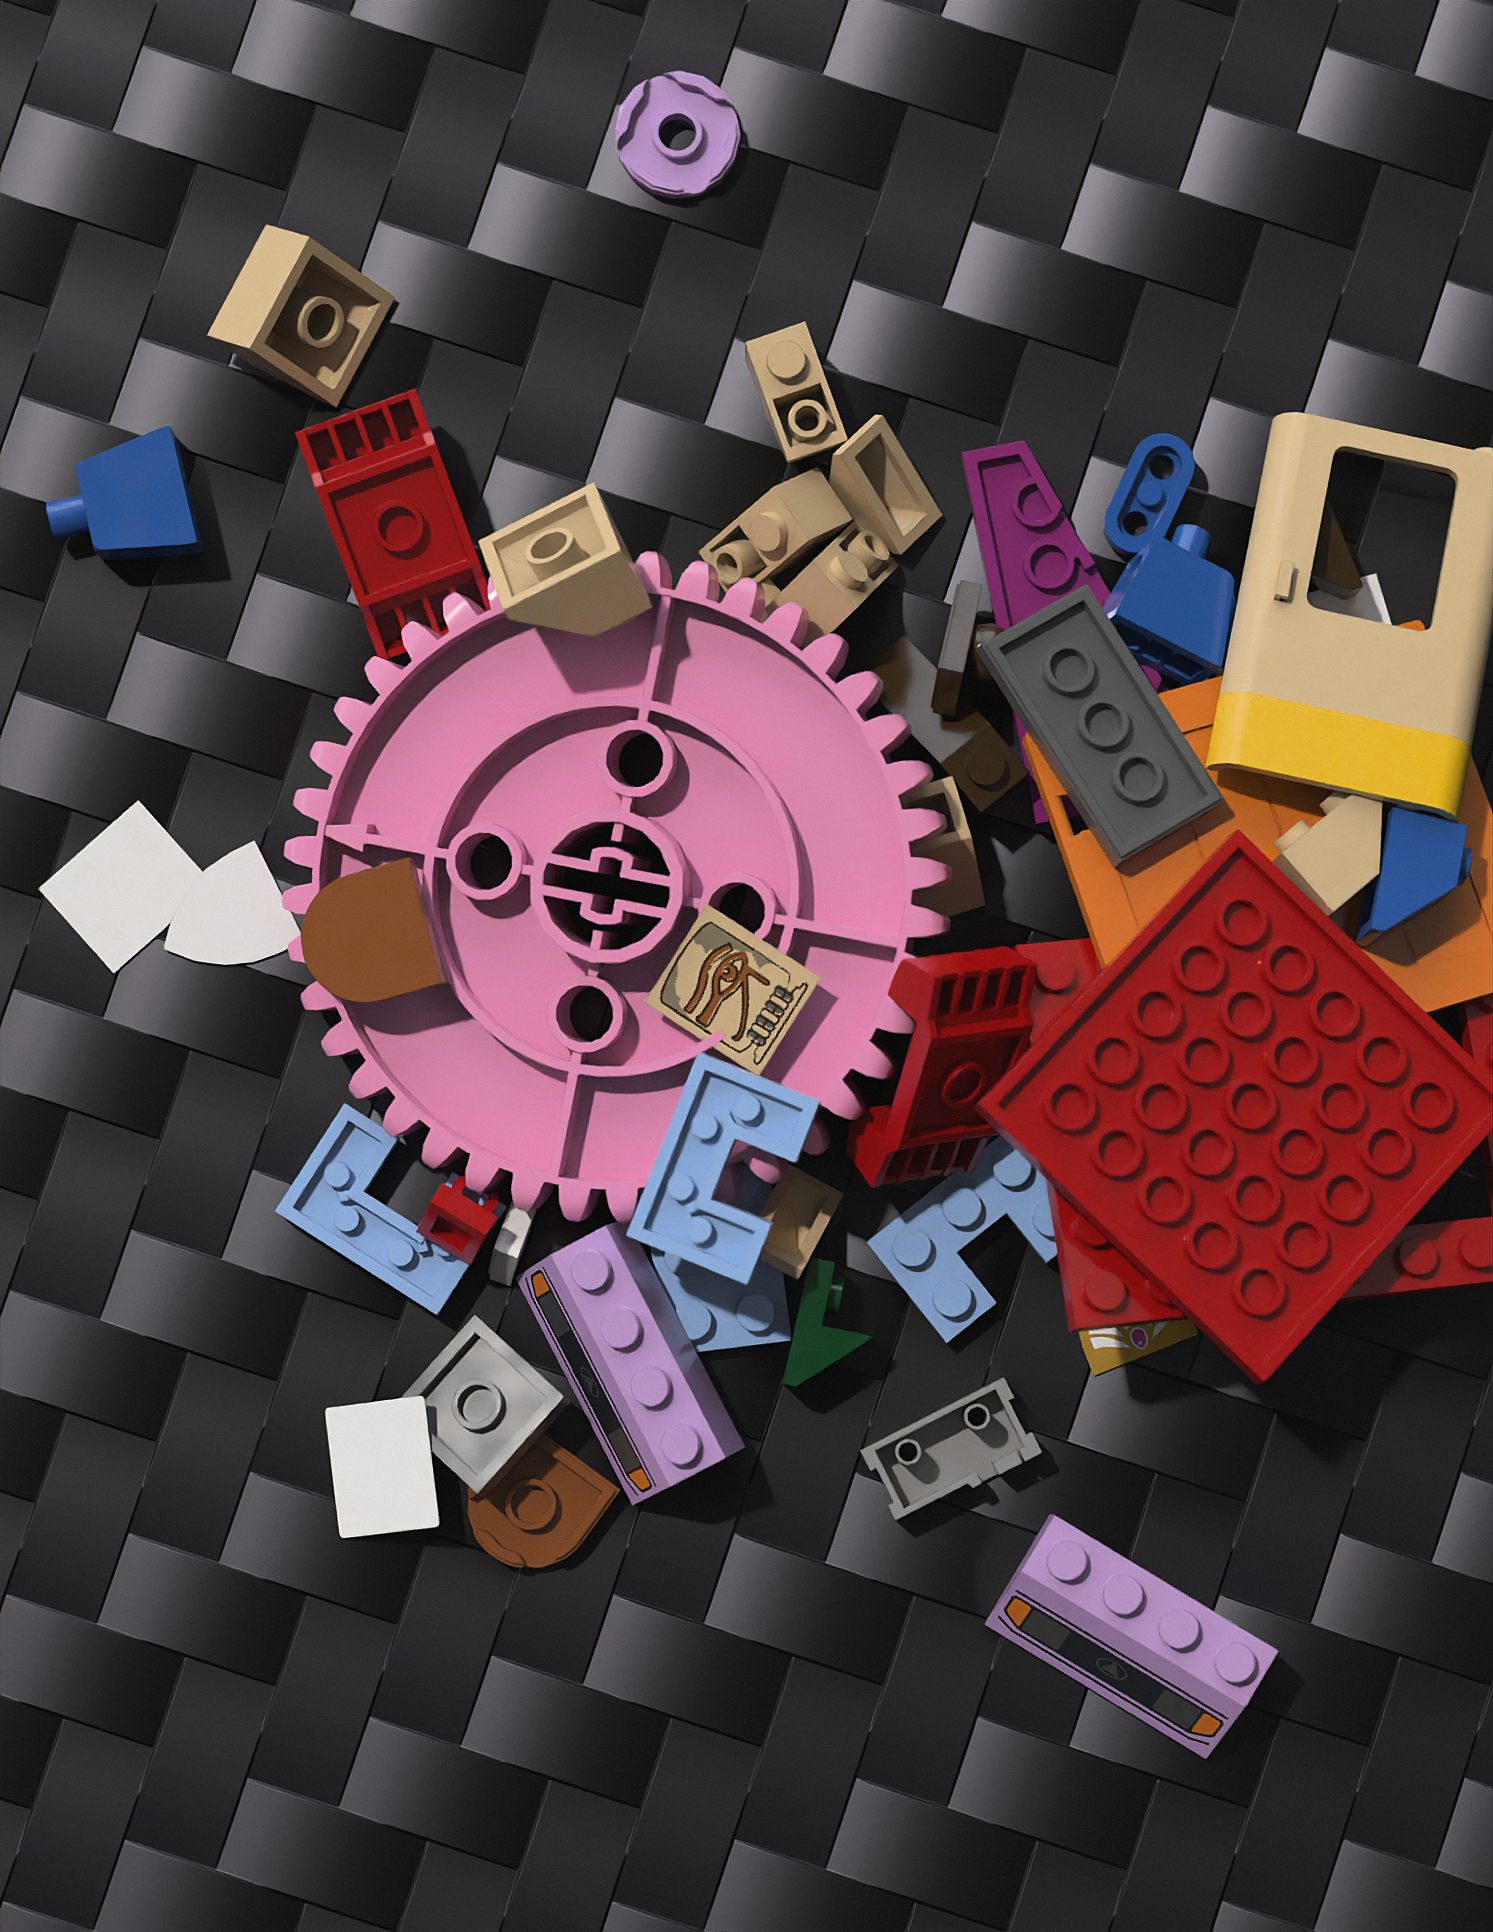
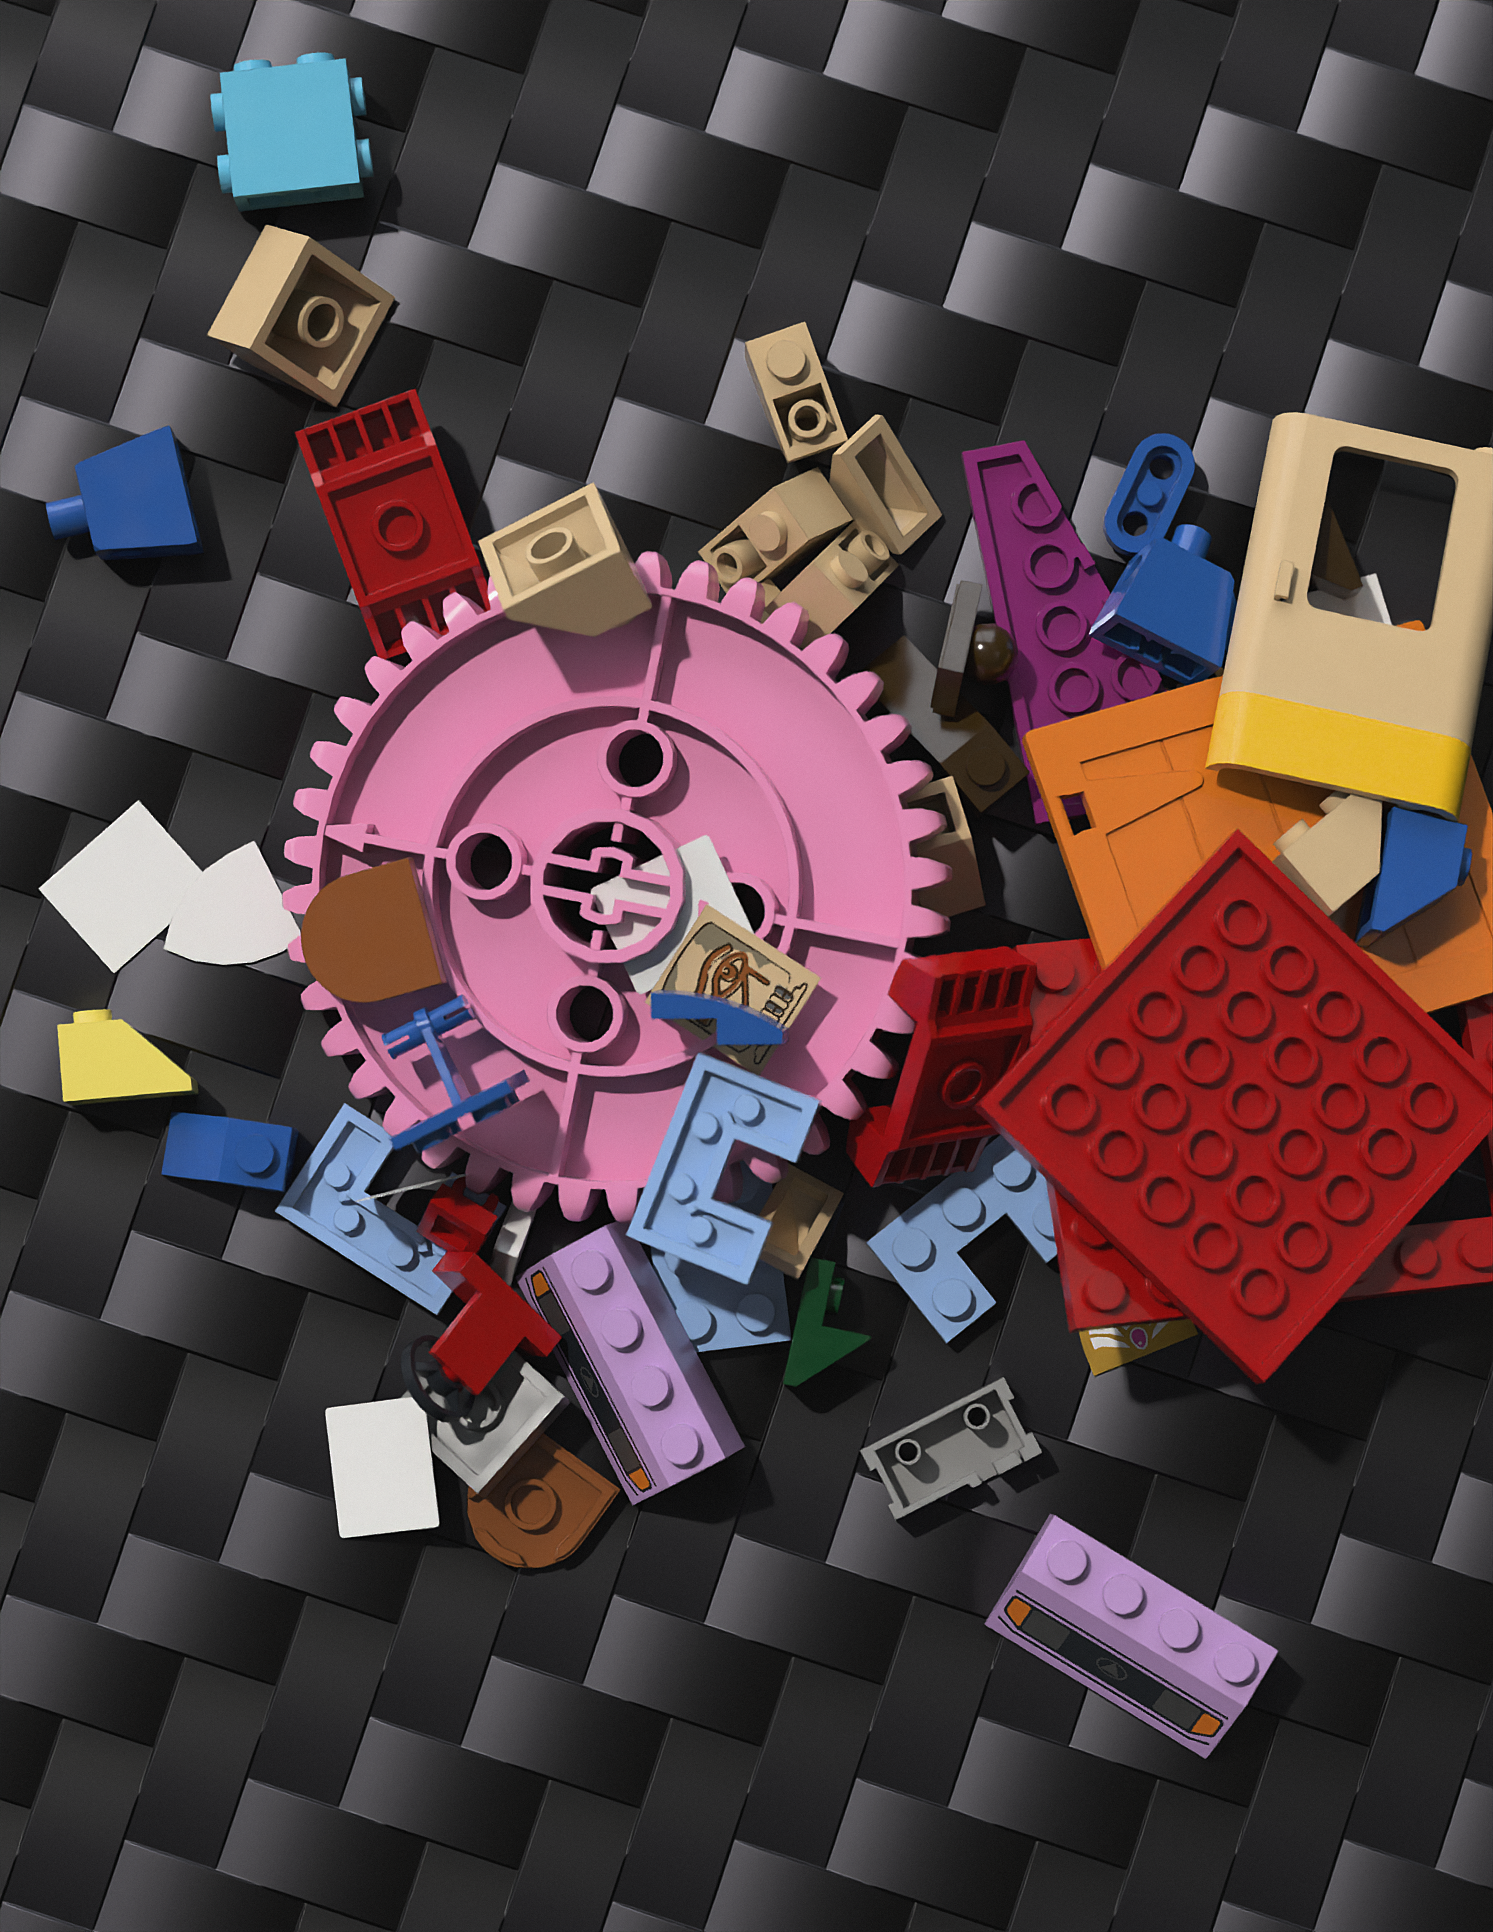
lavender tile [614,71,740,199] -> none
dark grey tile [976,584,1225,868] -> none
none -> light yellow slope [57,1009,198,1105]
none -> blue slope [161,1112,299,1194]
none -> medium azure brick [211,52,373,211]
none -> white sticker [355,1174,468,1202]
none -> blue plate [381,994,530,1153]
none -> red piece [401,1252,562,1423]
none -> white sticker [591,835,754,994]
none -> blue slope [651,990,789,1045]

